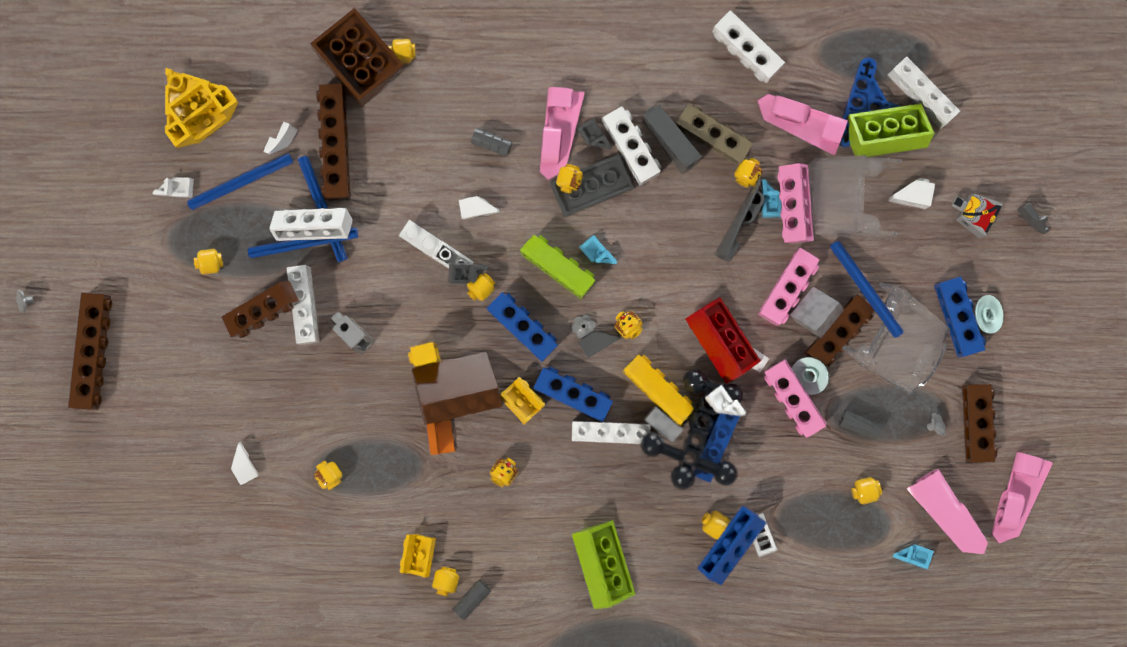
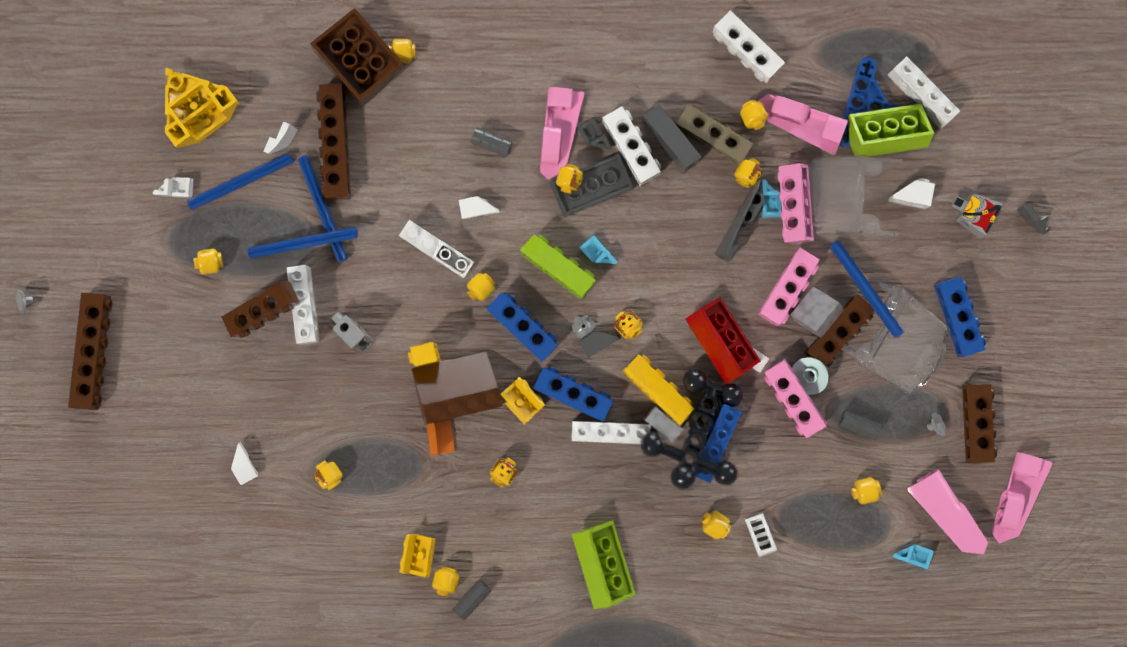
white brick [269,208,353,241] -> none
dark grey slope [448,263,488,284] -> none
blue brick [697,506,767,585] -> none
white slope [705,385,746,416] -> none
light aqua dish [975,295,1003,334] -> none
none -> yellow head [740,100,768,130]

